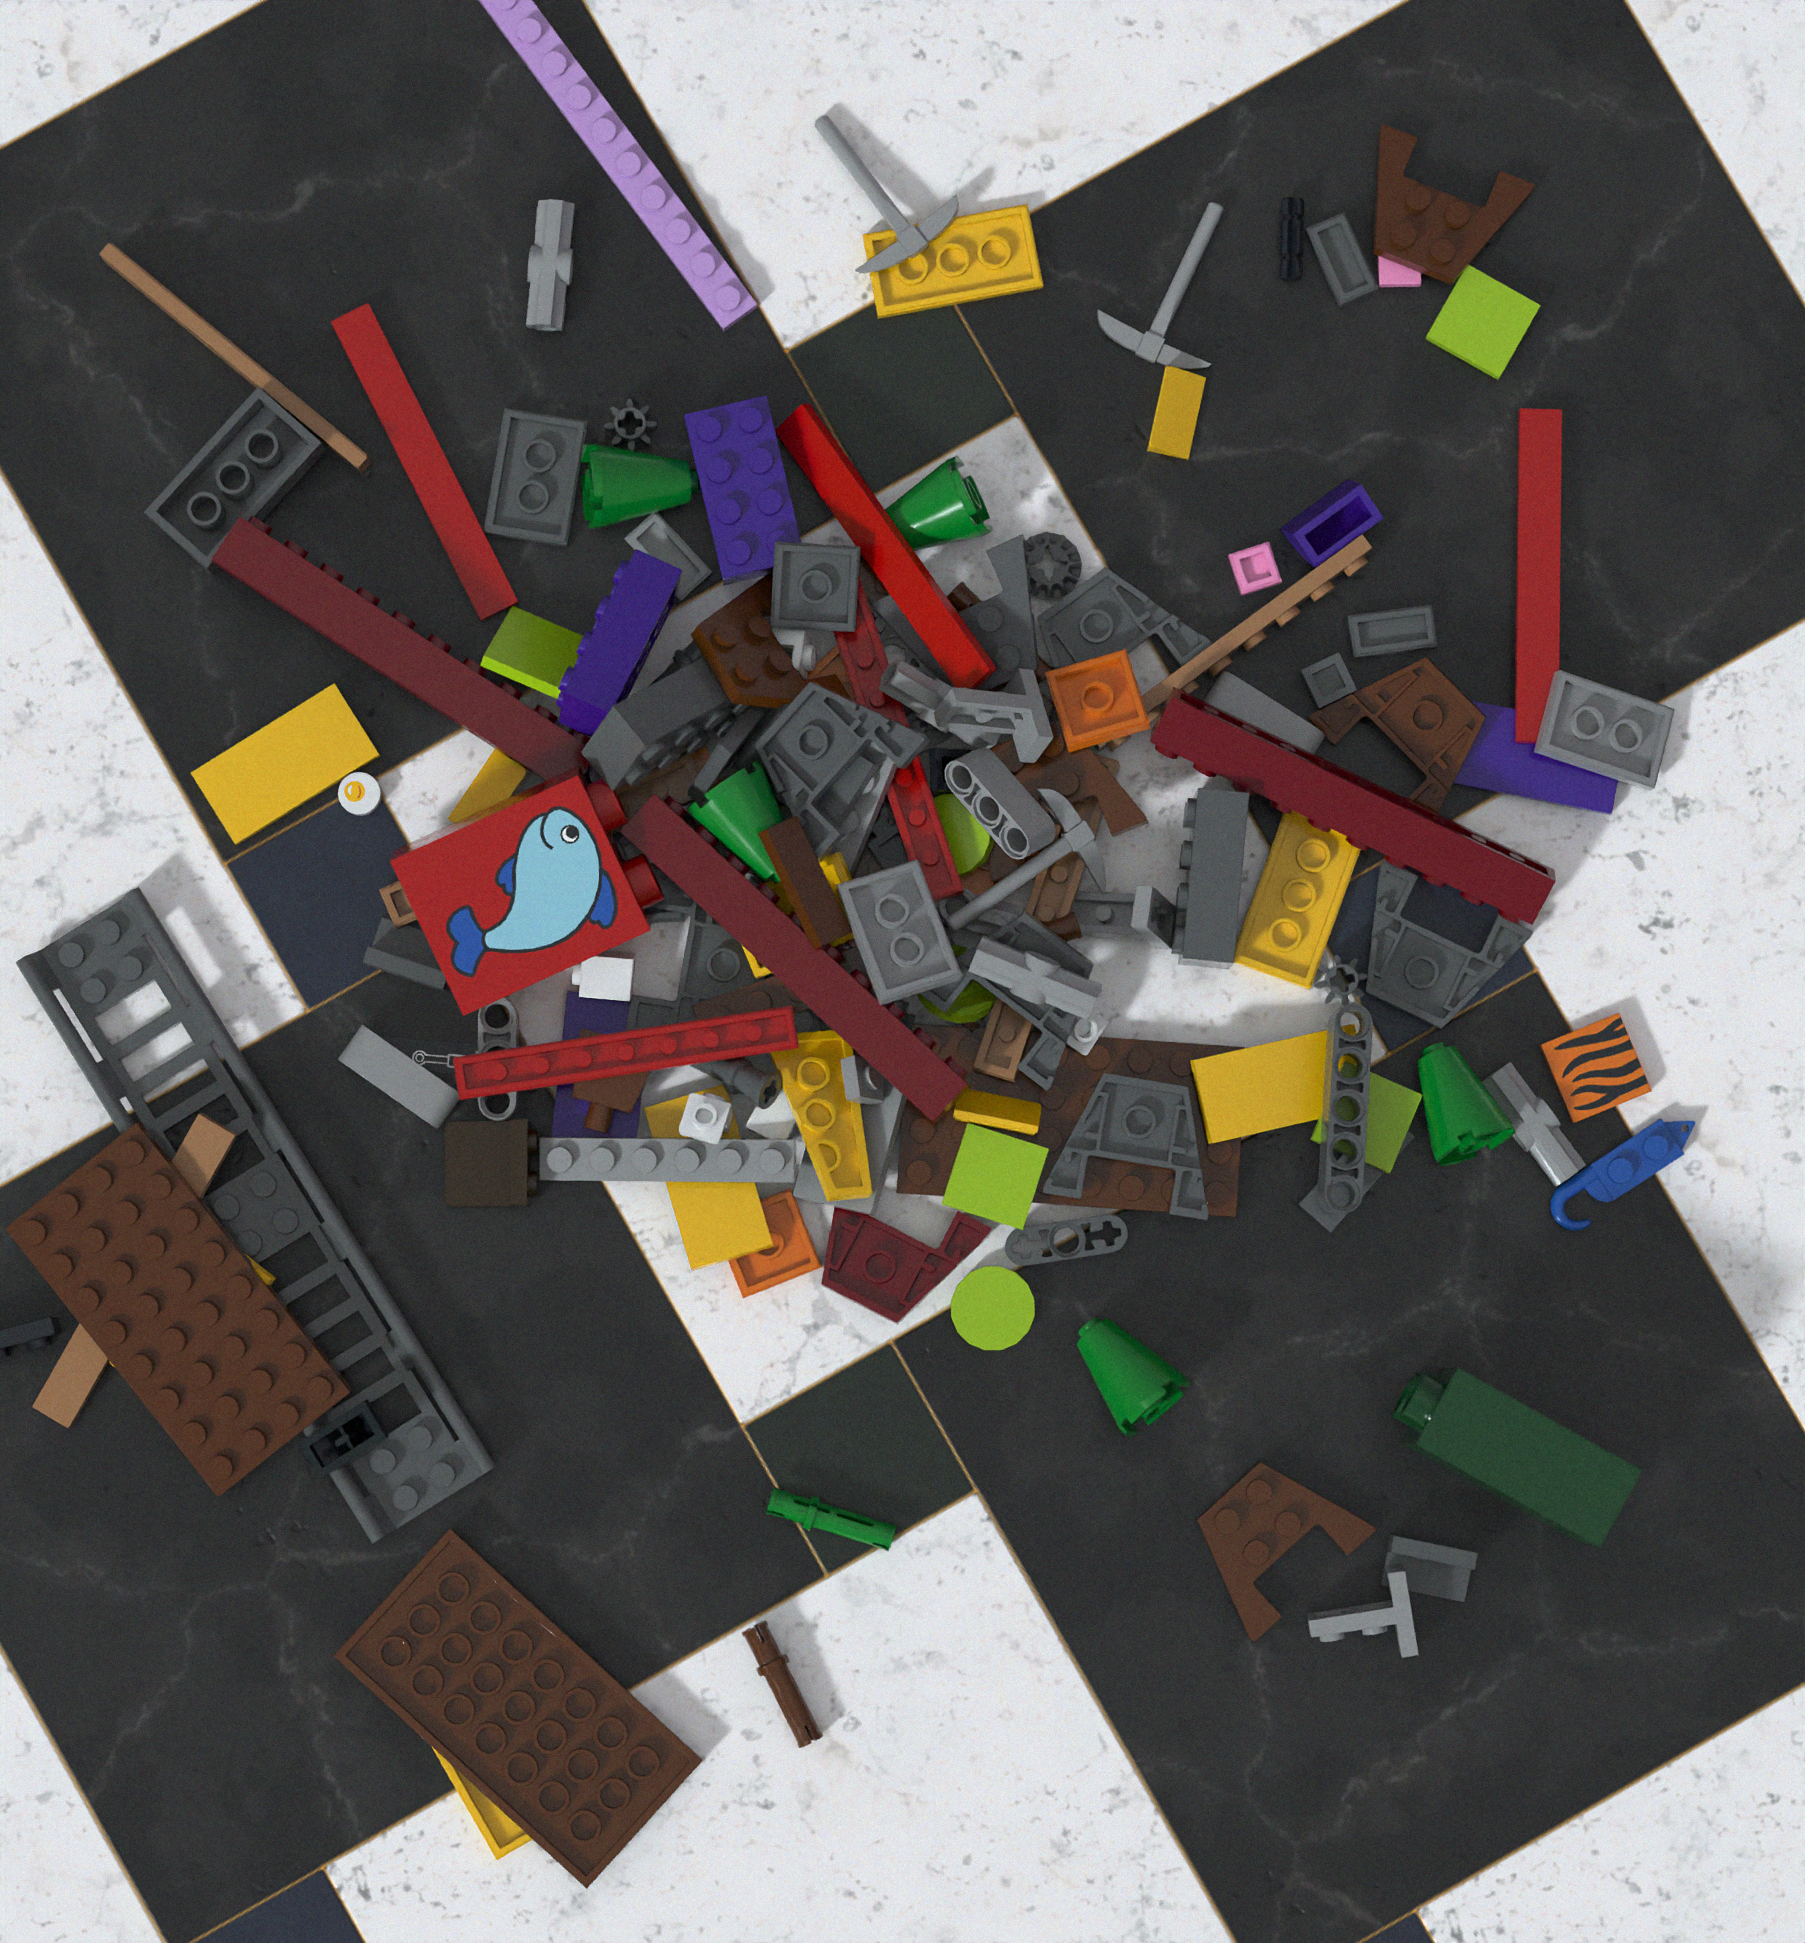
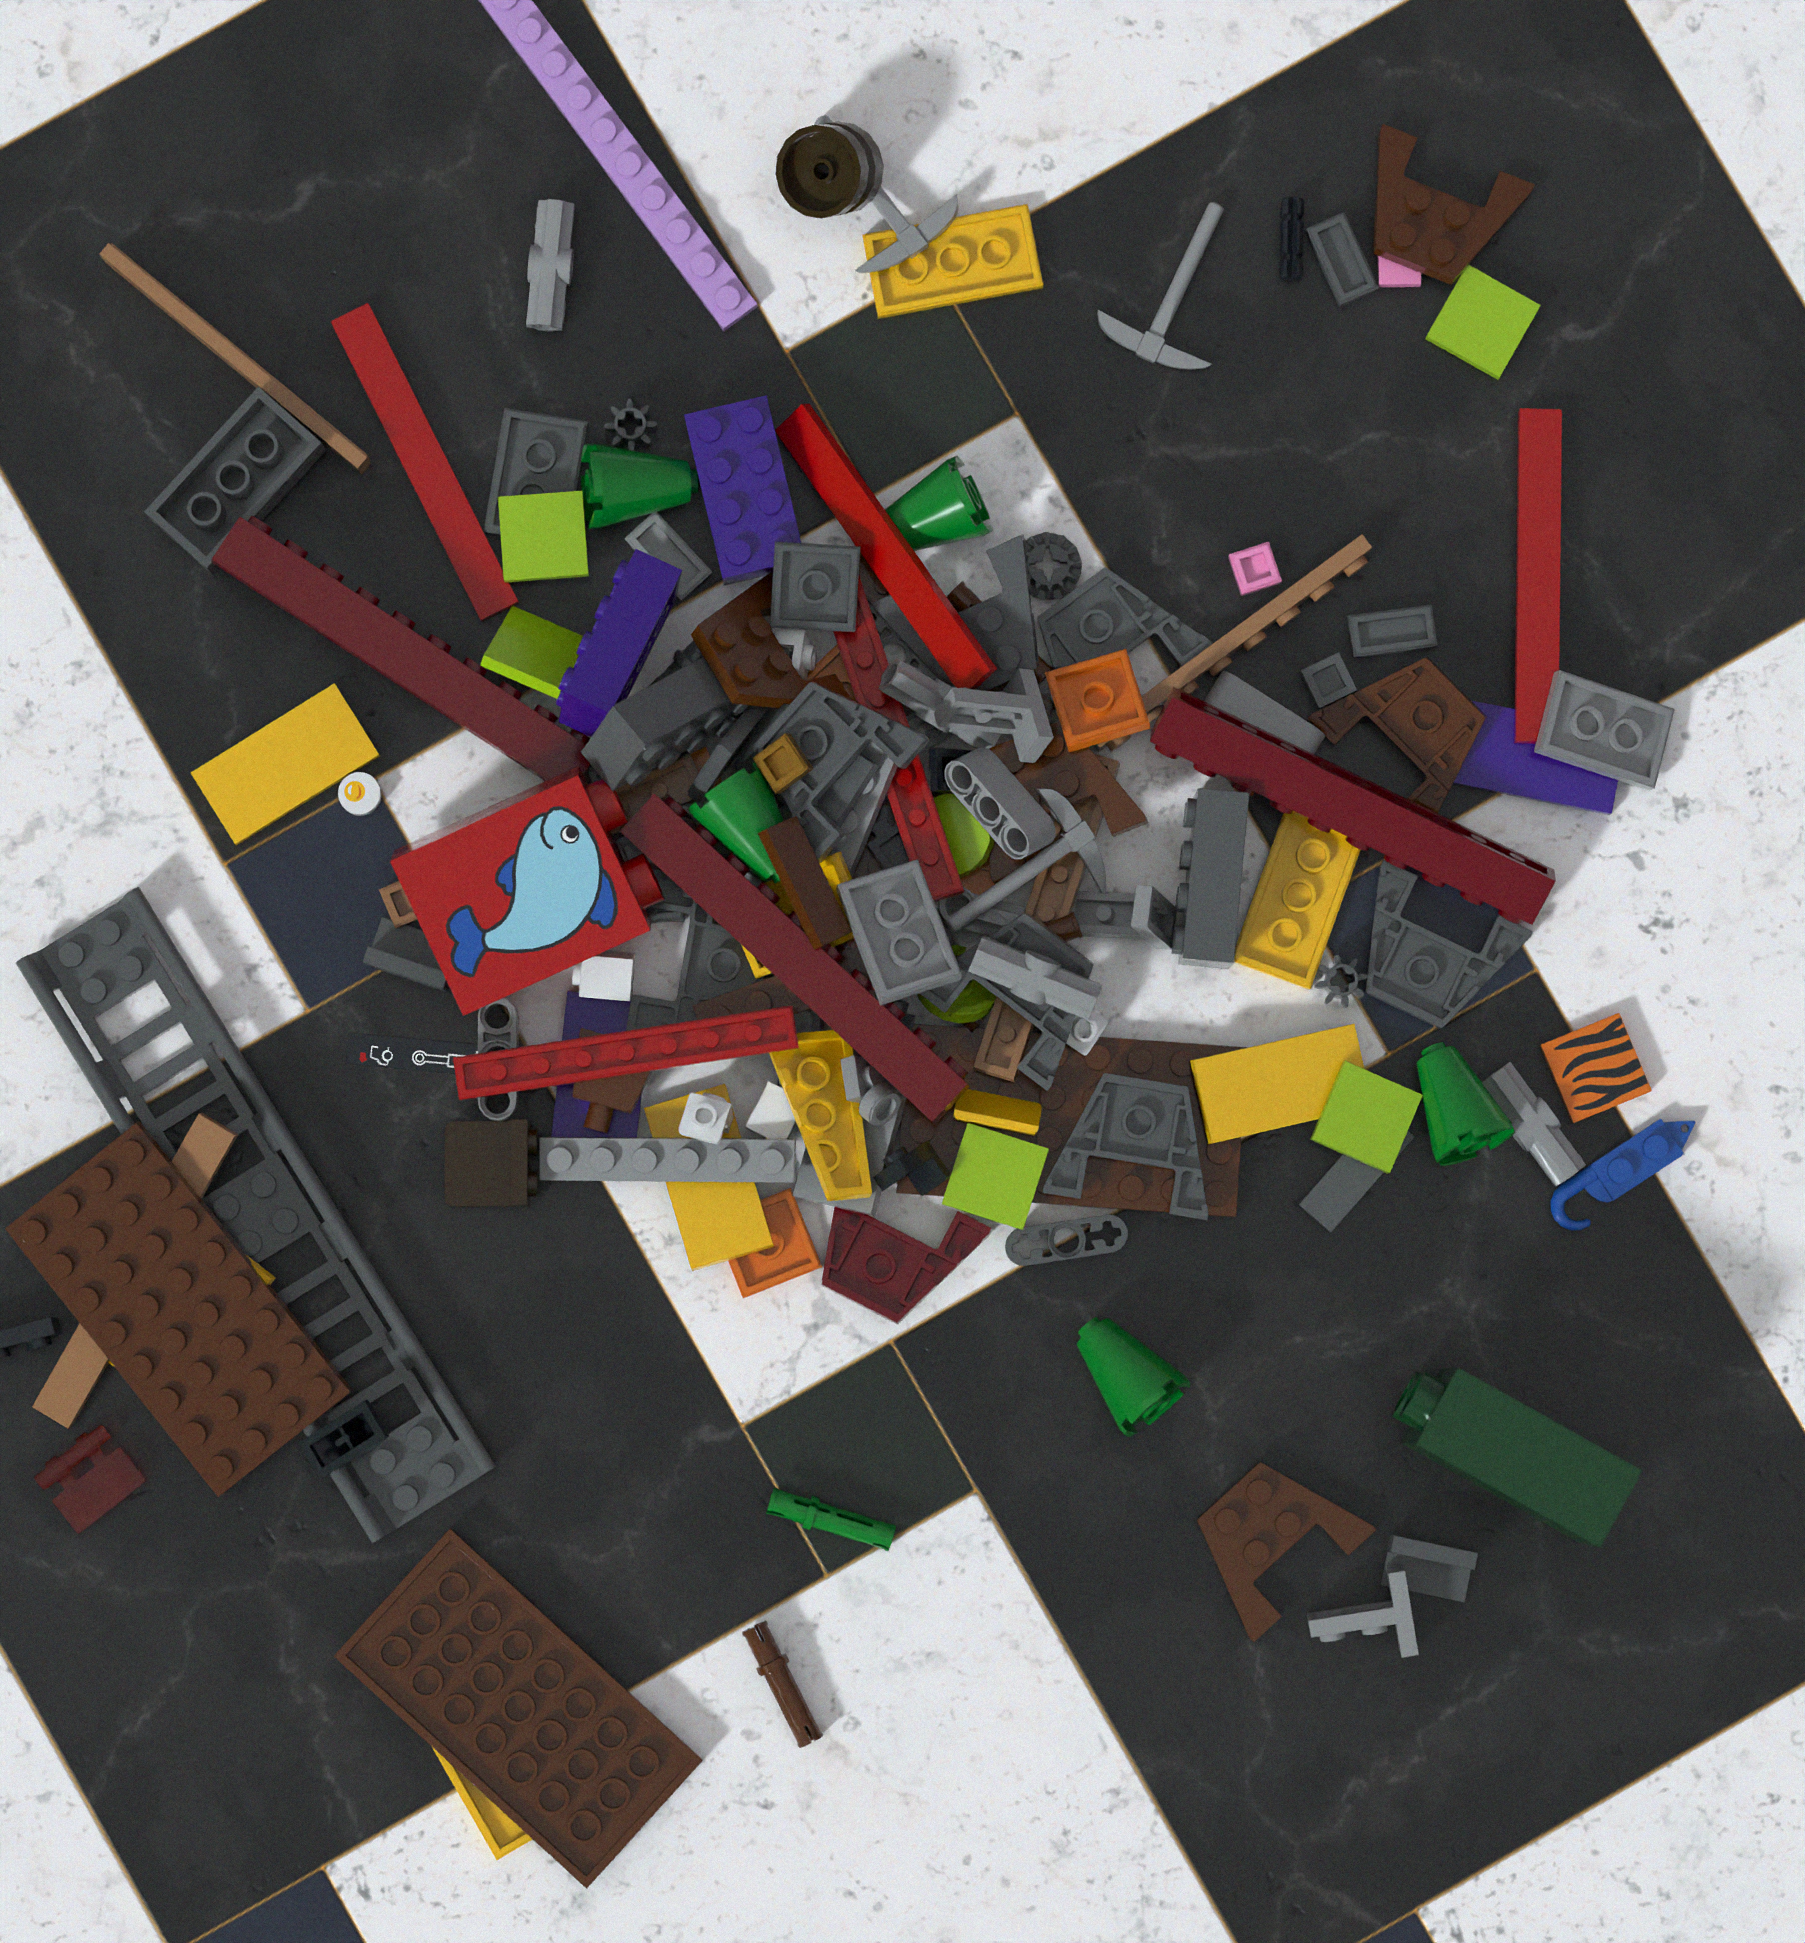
light grey beam [338,1025,459,1129] -> none
yellow slope [447,749,530,823] -> none
dark grey pin [689,1057,782,1109] -> none
lime tile [951,1266,1035,1350] -> none
yellow slope [1147,365,1206,460] -> none
dark purple brick [1280,479,1383,568] -> none
dark grey beam [1317,1003,1373,1215] -> none
none -> clear red plate [34,1424,148,1534]
none -> lime tile [498,491,589,583]
none -> pearl gold tile [753,733,813,794]
none -> dark brown wheel [775,121,884,219]
none -> light grey tile [859,1082,901,1126]
none -> black bracket [873,1141,951,1196]

